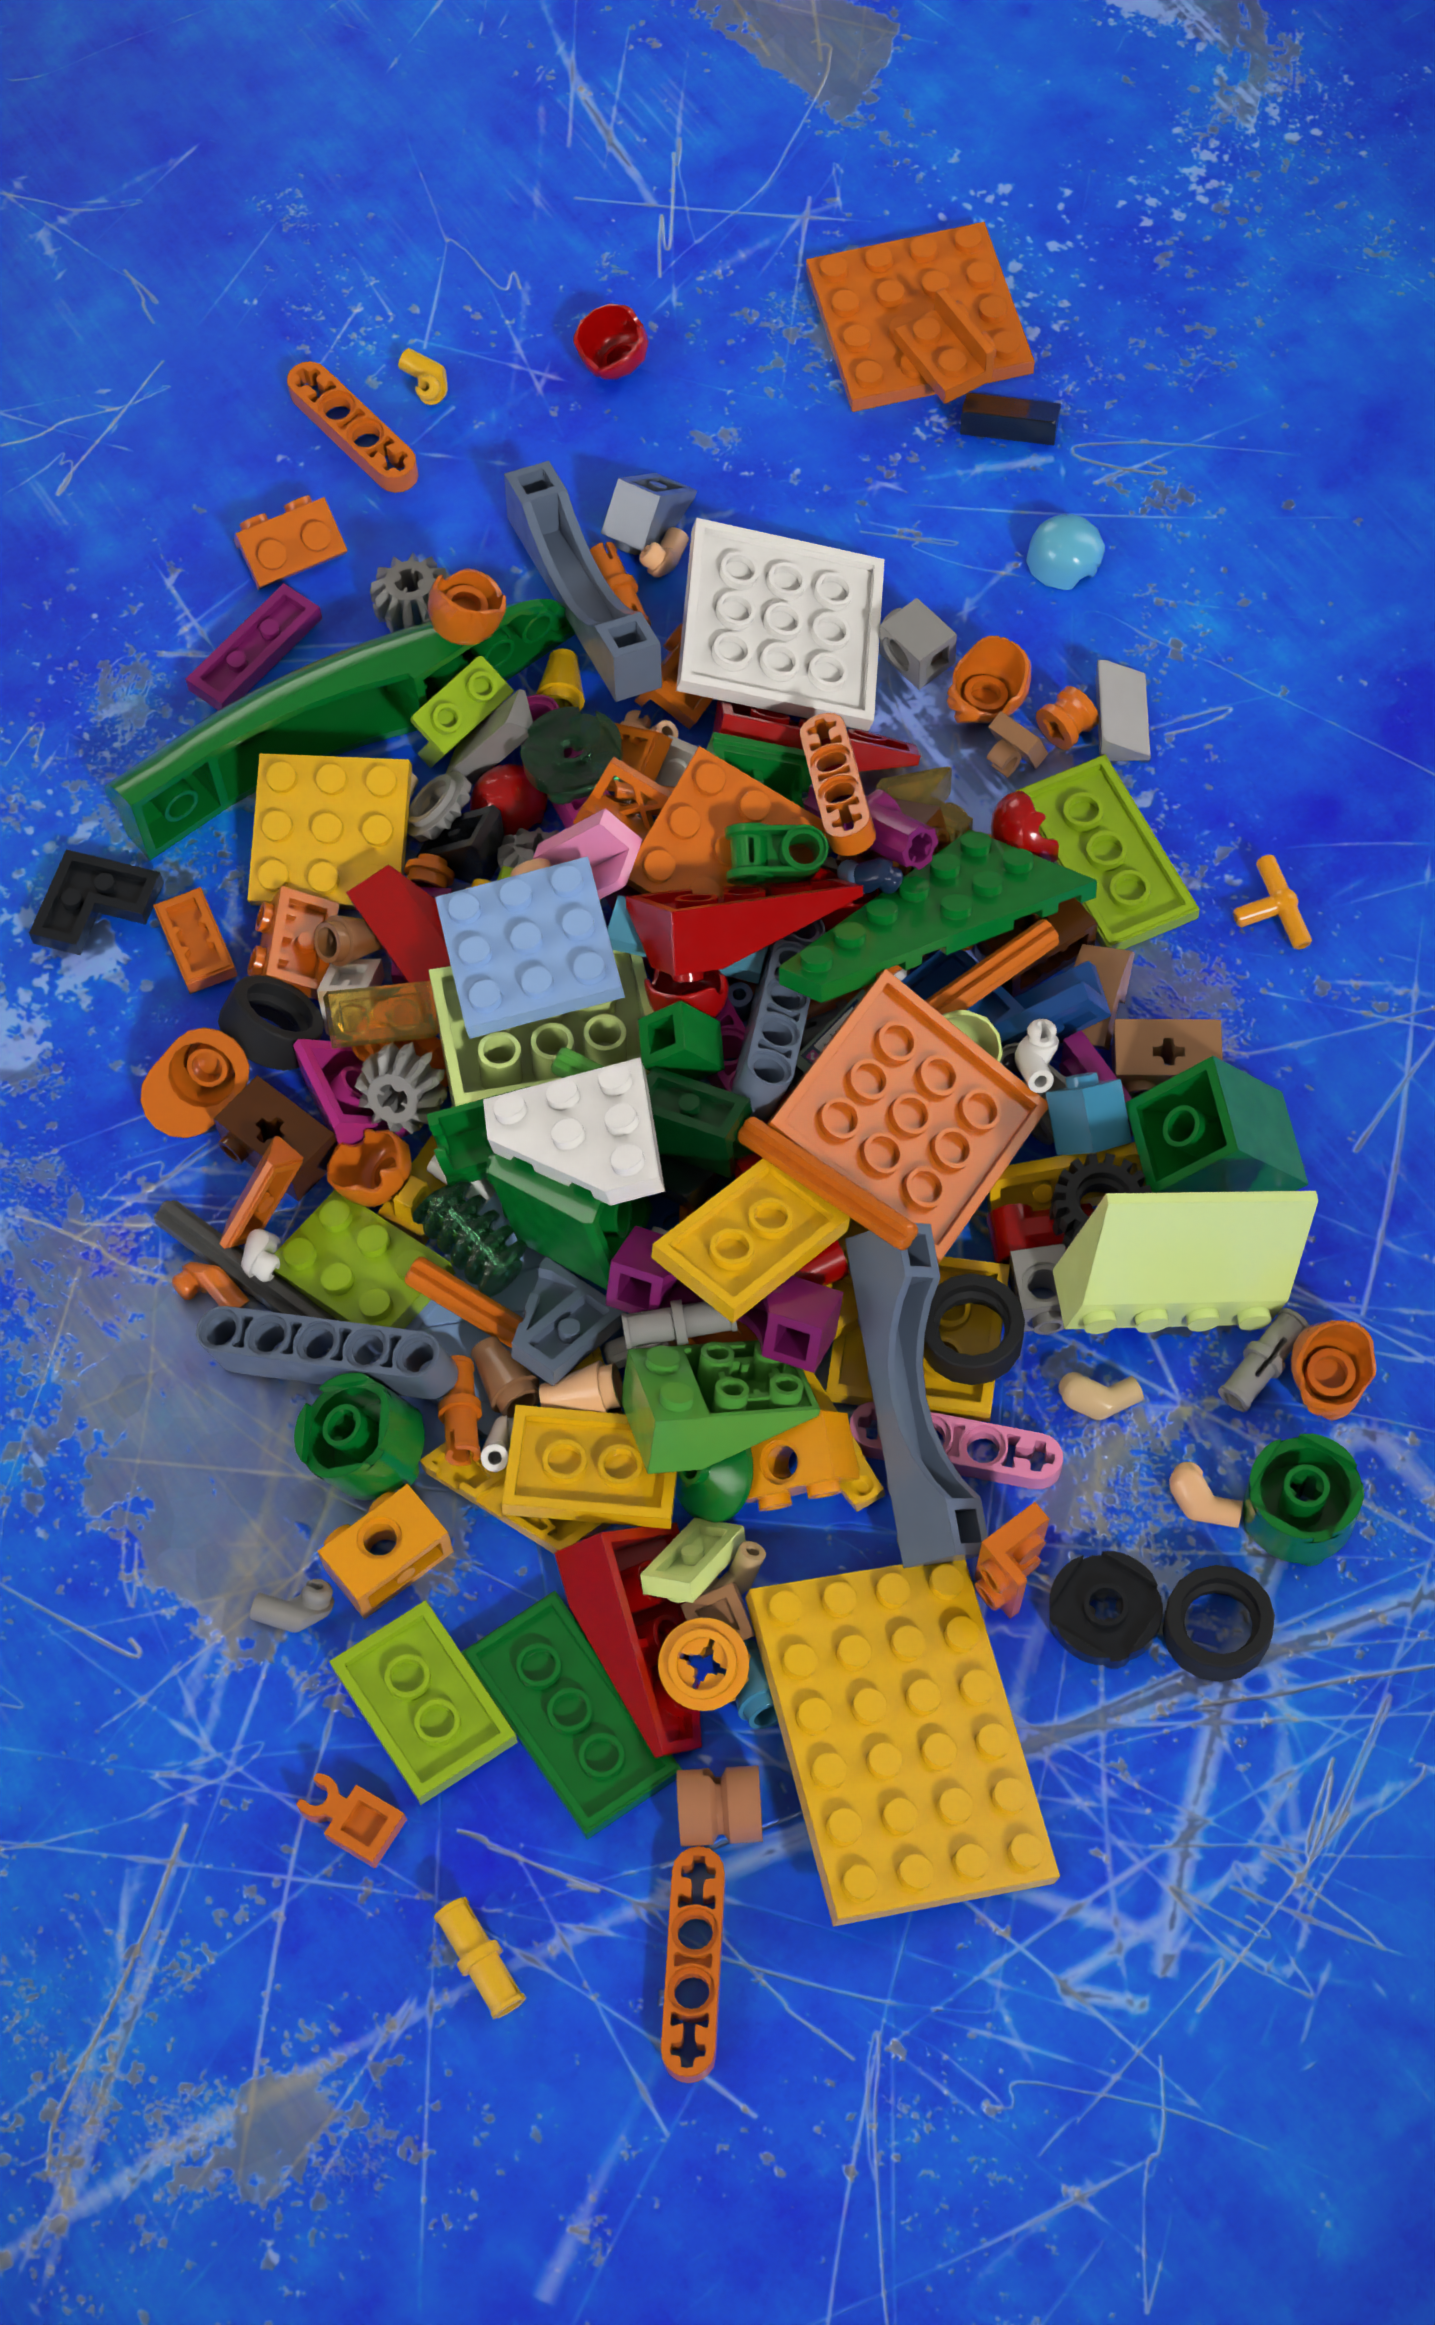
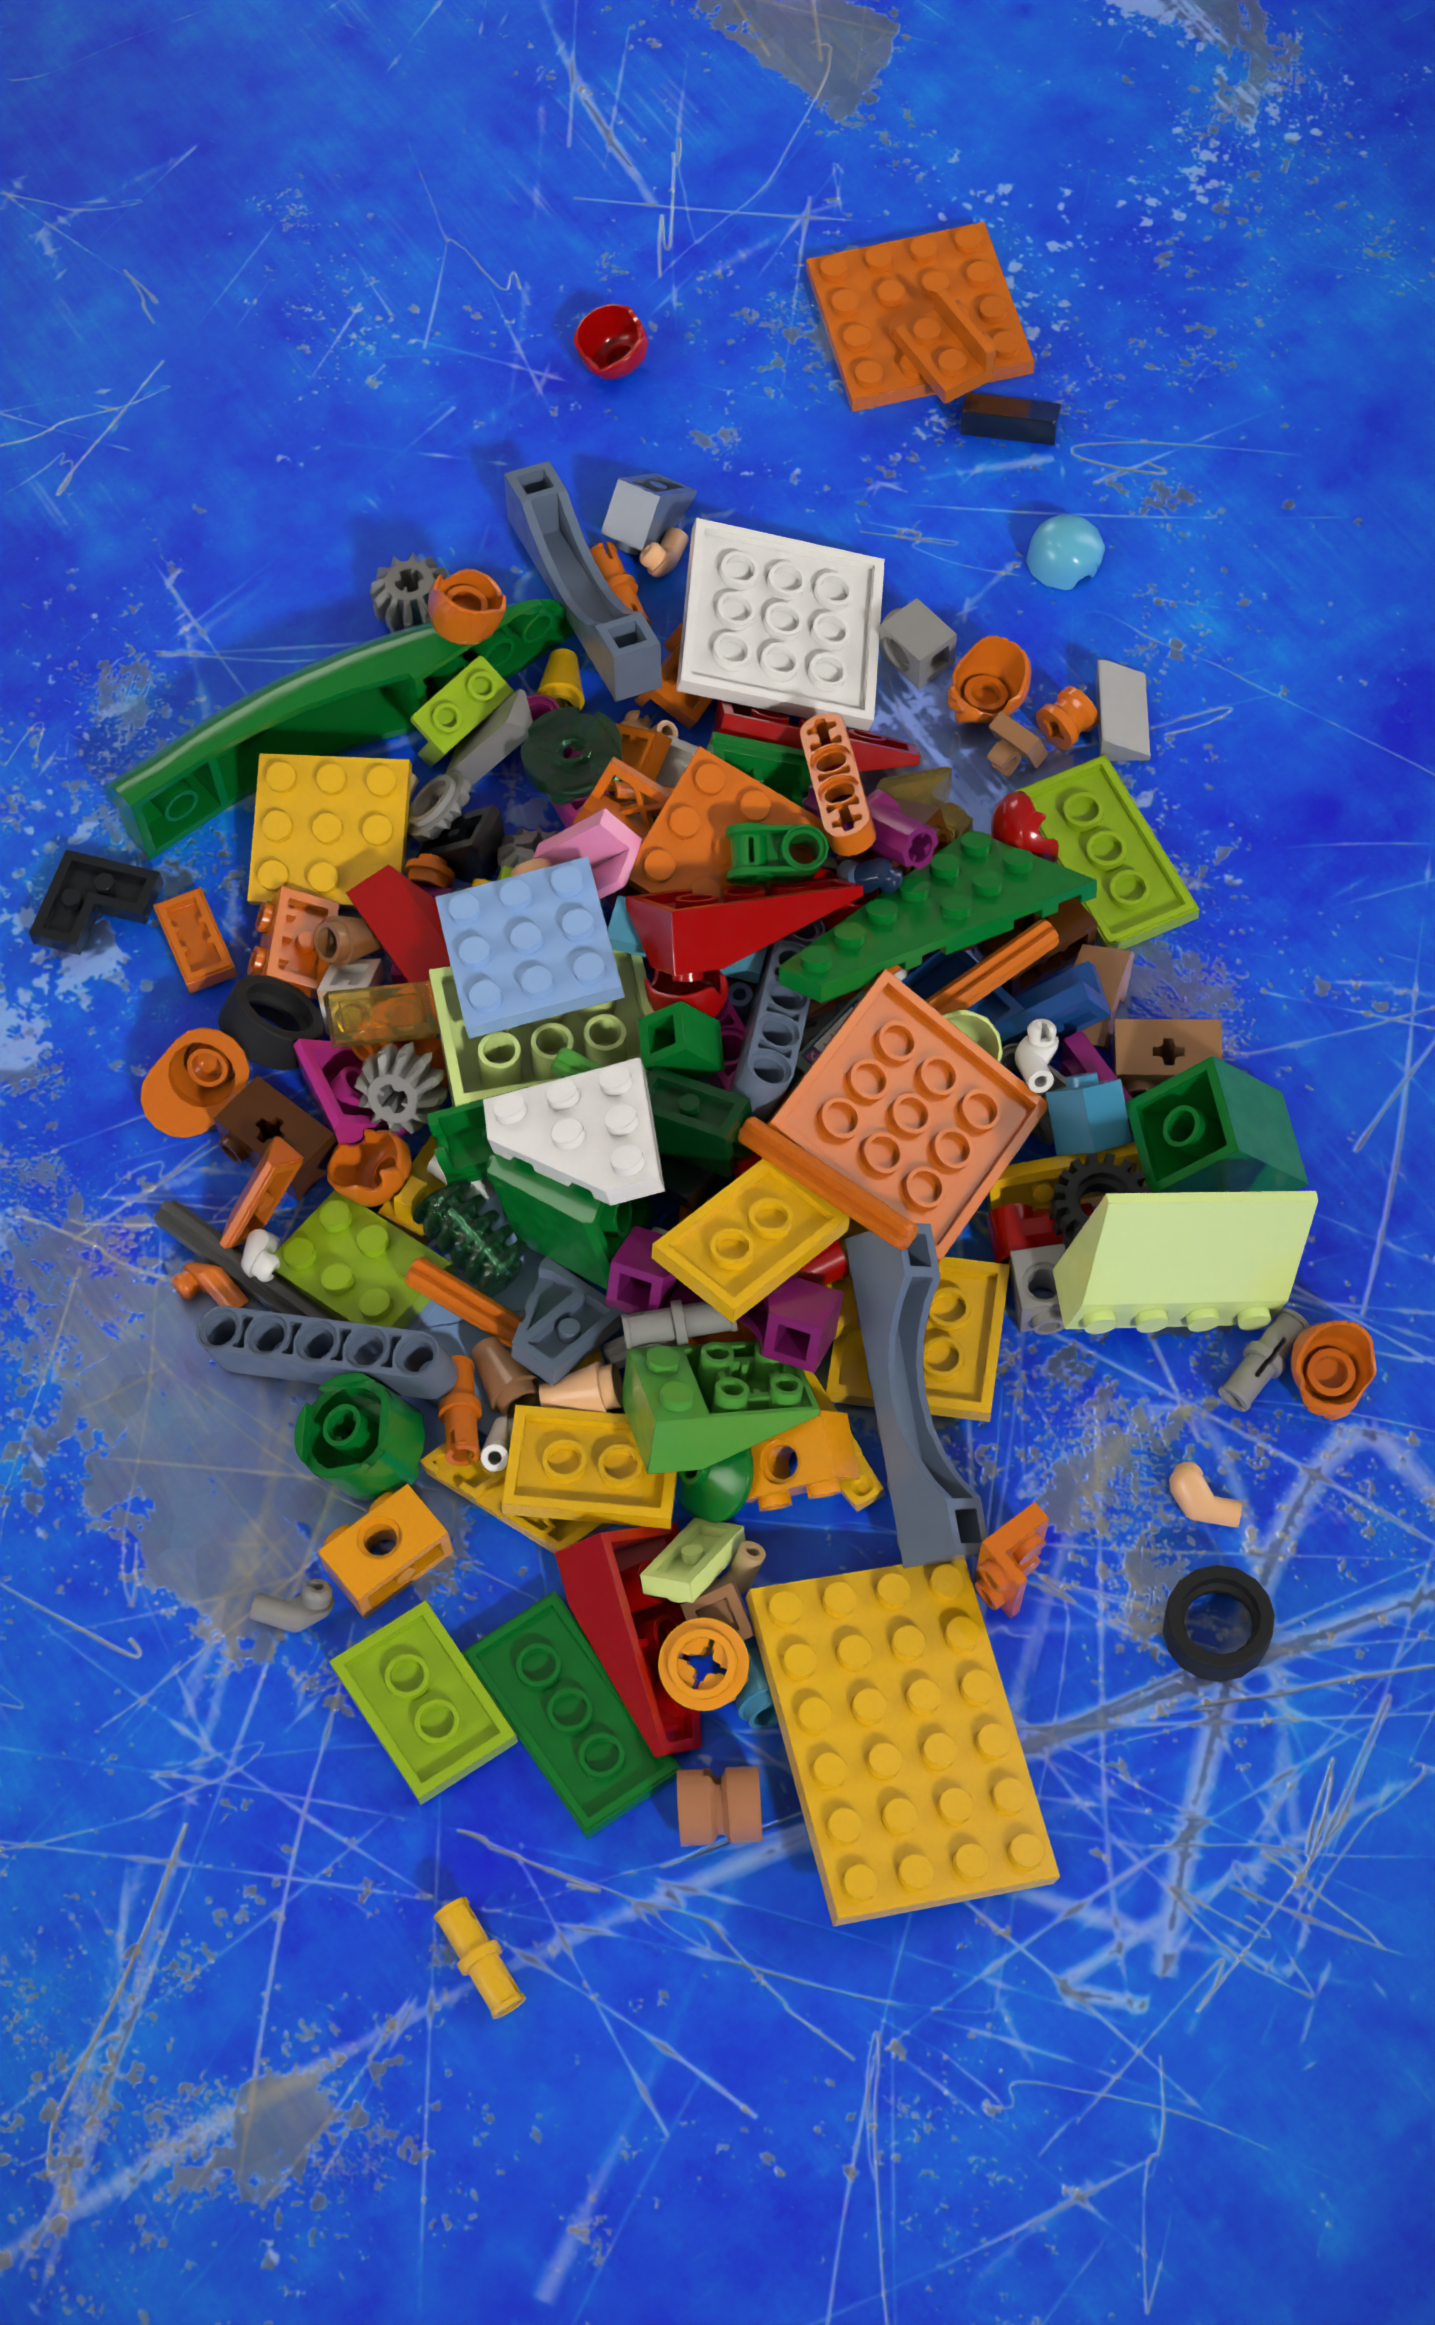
magenta plate [185,583,322,711] -> none
orange bracket [233,495,348,590] -> none
orange beam [287,361,419,493] -> none
orange plate [296,1773,407,1869] -> none
yellow arm [398,348,448,405] -> none
red hair [470,763,548,836] -> none
orange beam [661,1846,726,2083] -> none
bright pink beam [850,1402,1063,1489] -> none
black tyre [923,1273,1025,1385] -> none
black plate [1049,1551,1163,1669] -> none
tan arm [1058,1372,1144,1420] -> none
light orange piece [1233,854,1312,950] -> none
green brick [1243,1433,1364,1566] -> none

